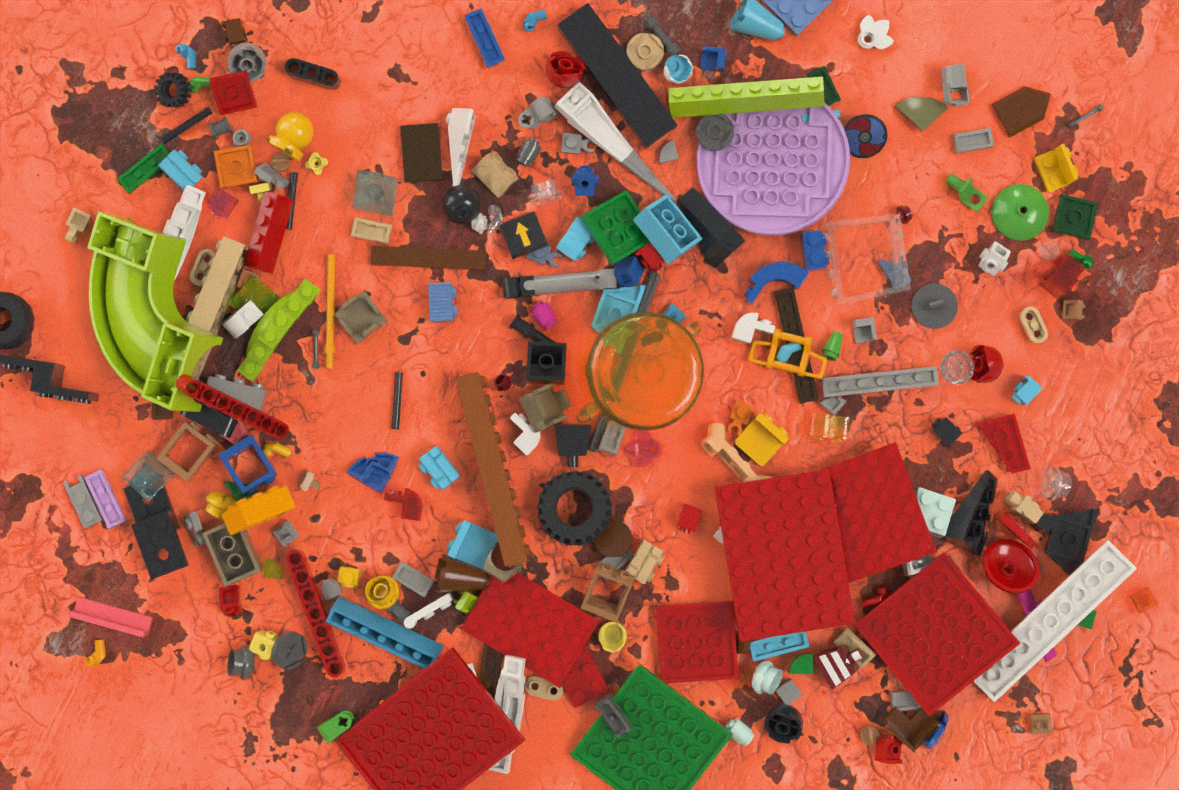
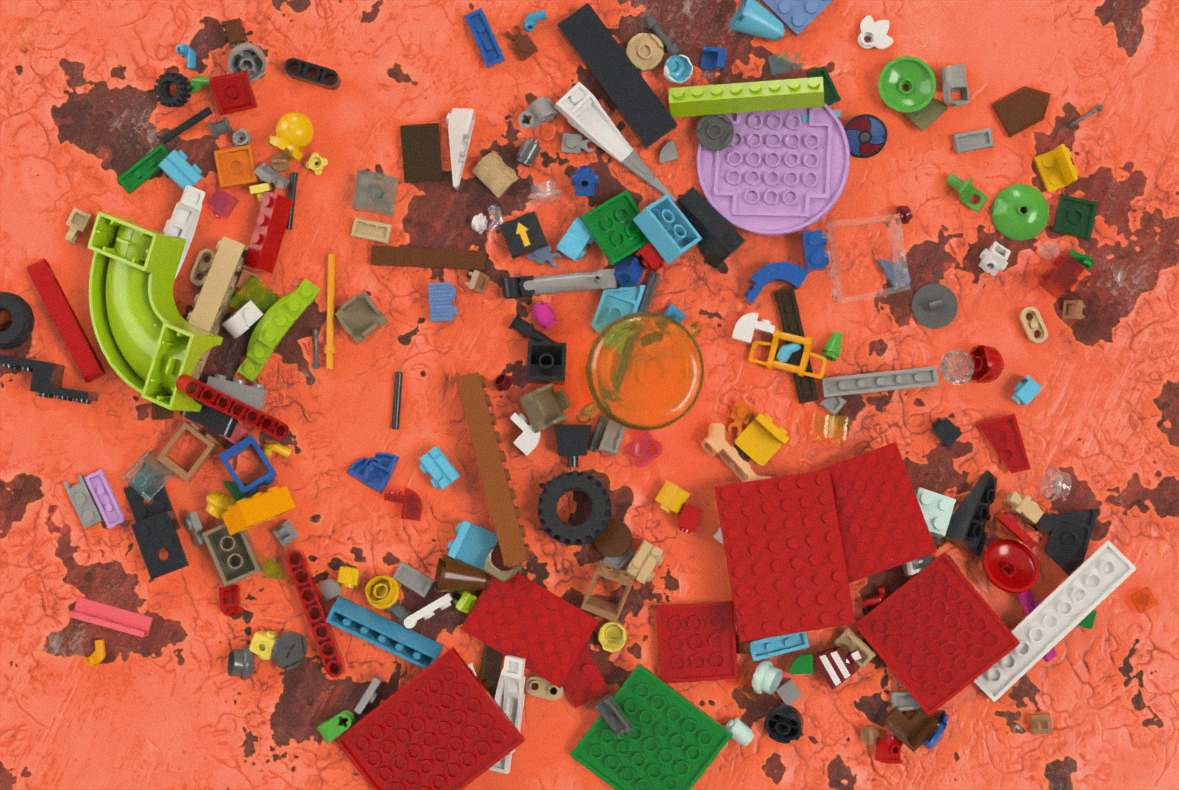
medium nougat tile [298,469,321,492] -> none
black cylinder [442,185,481,225] -> none
red cylinder [546,51,585,88] -> none
light grey panel [852,317,877,344] -> none
none -> red beam [27,258,106,383]
none -> light grey plate [354,676,383,714]
none -> medium nougat tile [465,270,490,295]
none -> copper plate [506,25,538,61]
none -> yellow brick [655,480,690,514]
none -> clear light blue plate [768,53,803,76]
none -> bright green dish [878,56,936,113]

